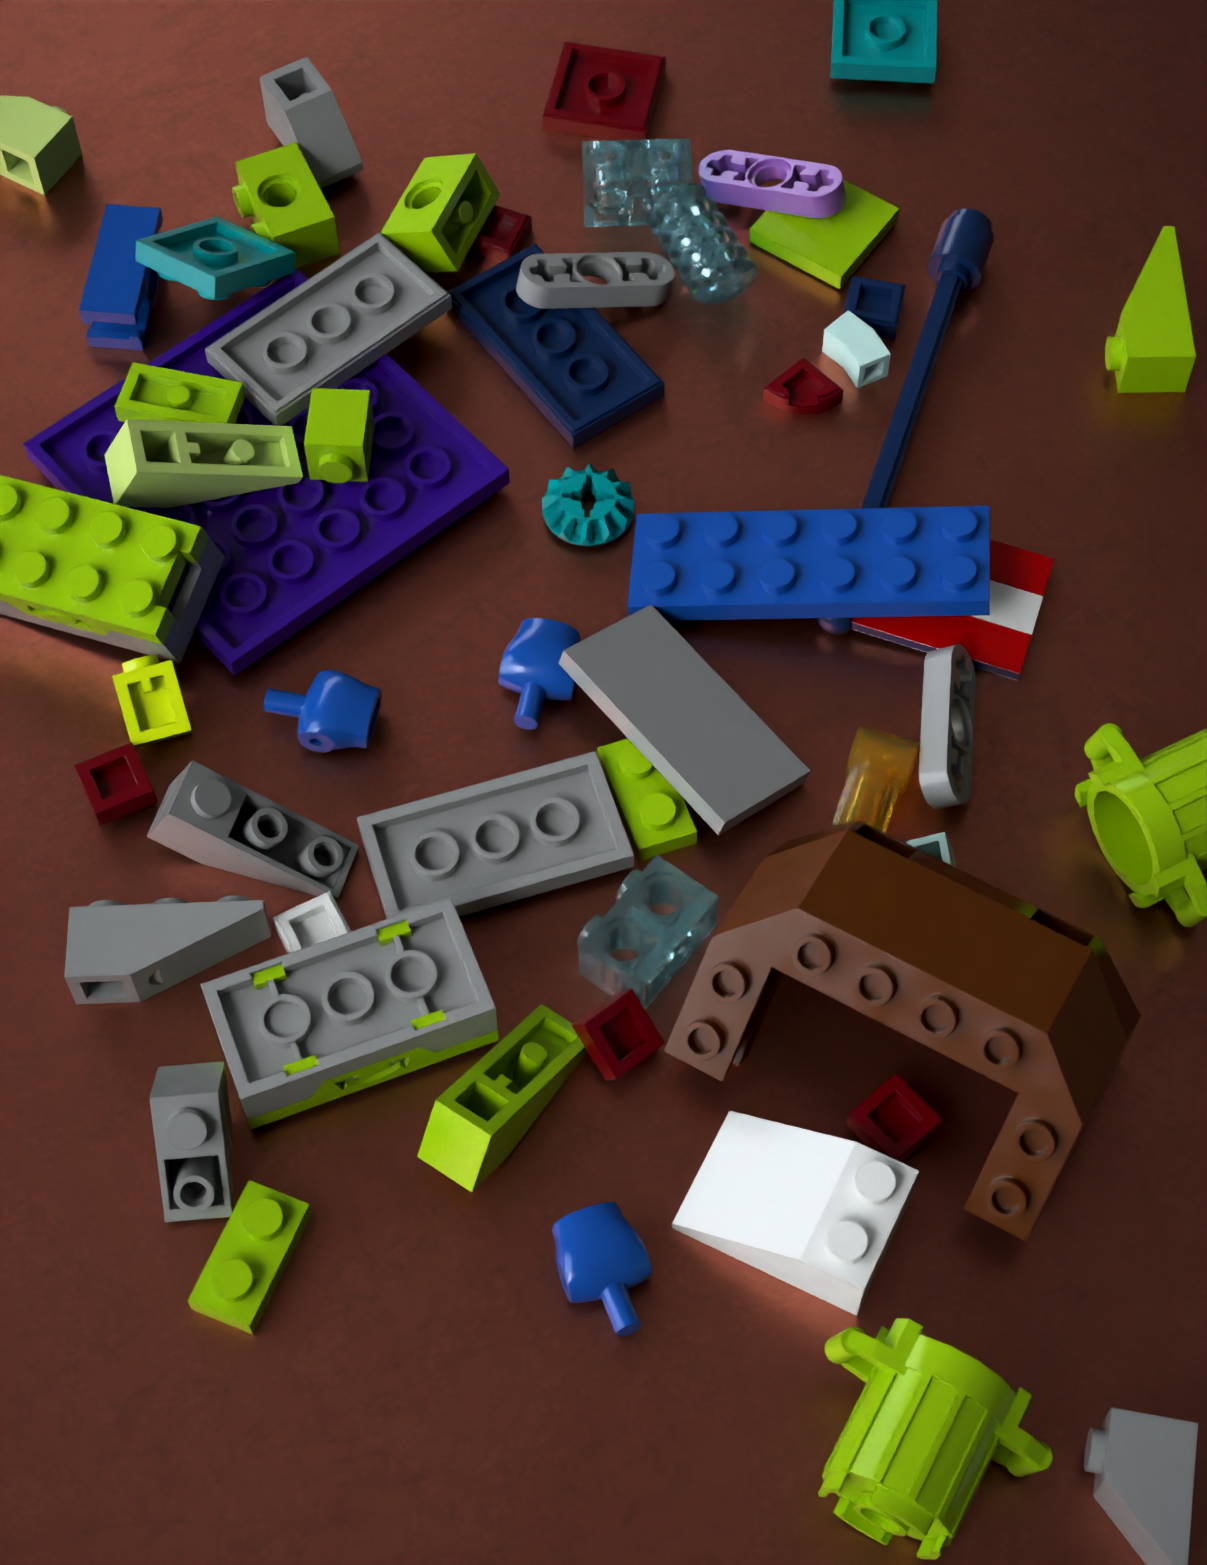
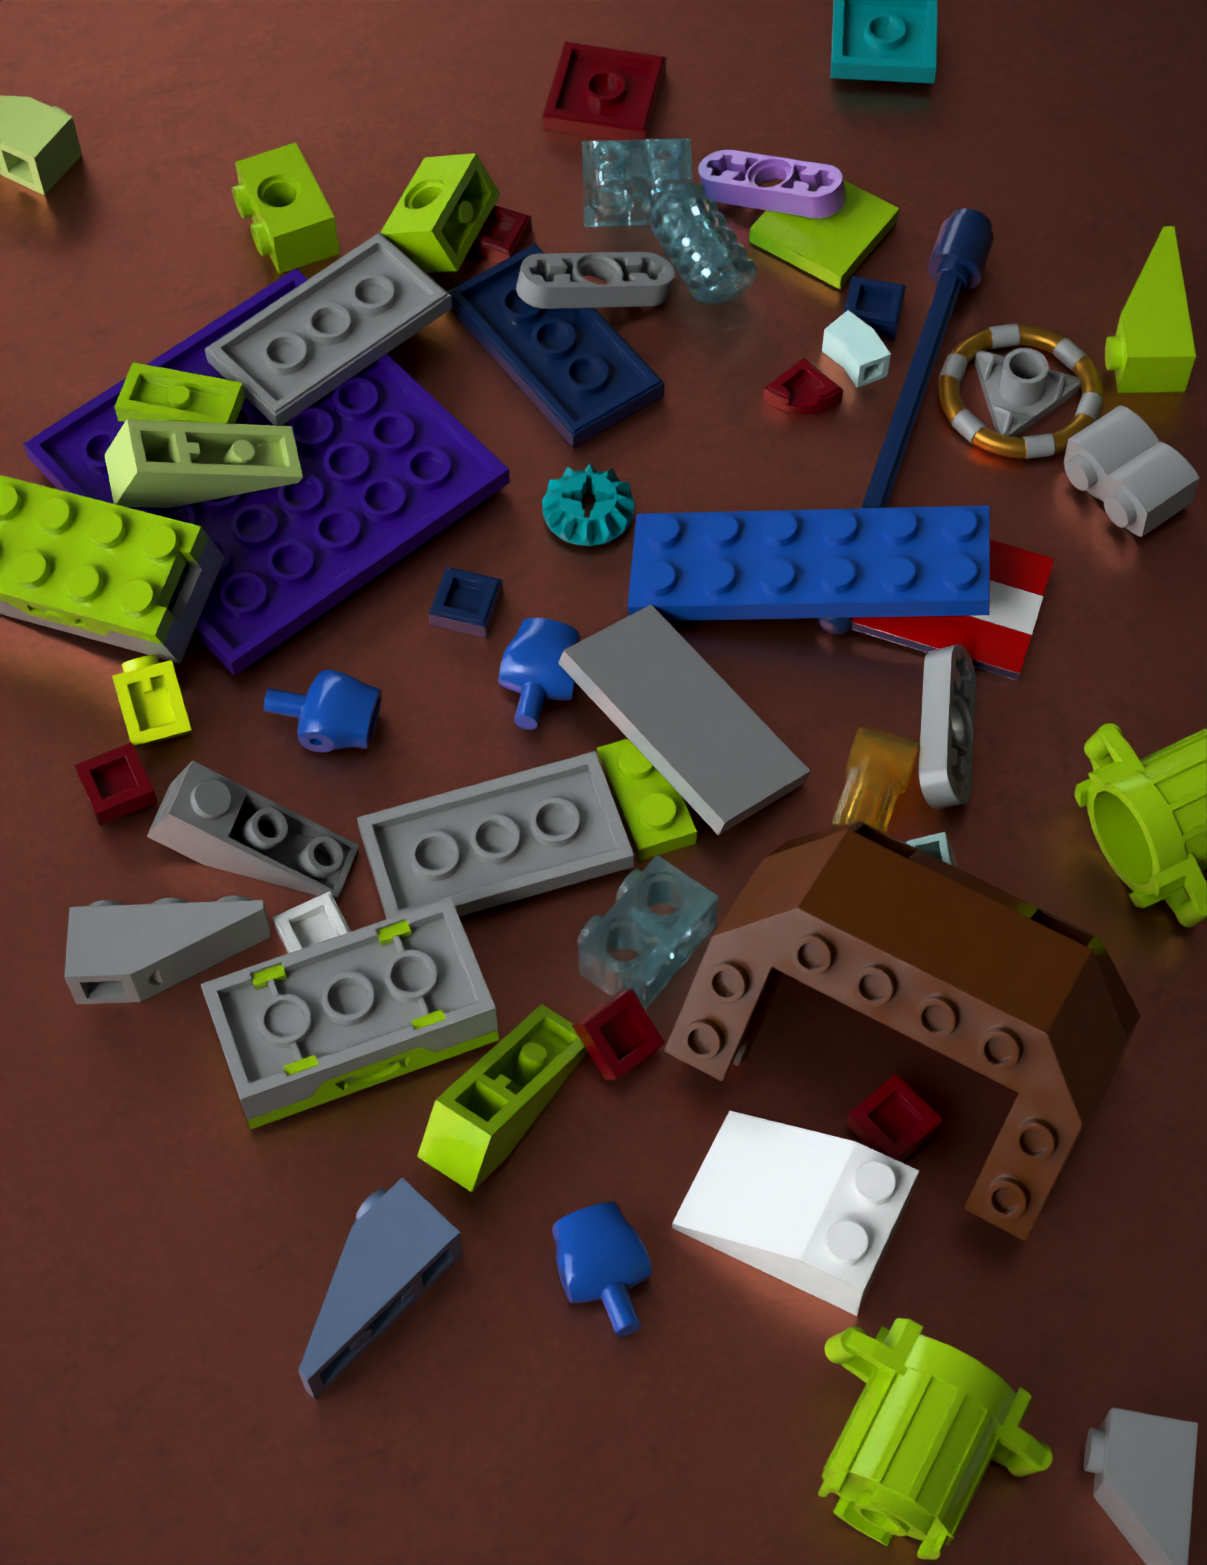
blue piece [79,204,163,351] -> none
teal plate [136,216,296,300] -> none
light grey slope [149,1061,234,1223] -> none
lime plate [188,1180,312,1335] -> none
light grey slope [259,57,364,189] -> none
lime brick [304,388,375,483] -> none
none -> sand blue slope [298,1178,463,1399]
none -> dark blue tile [429,567,503,638]
none -> light grey piece [938,323,1103,459]
none -> light grey brick [1063,405,1200,537]

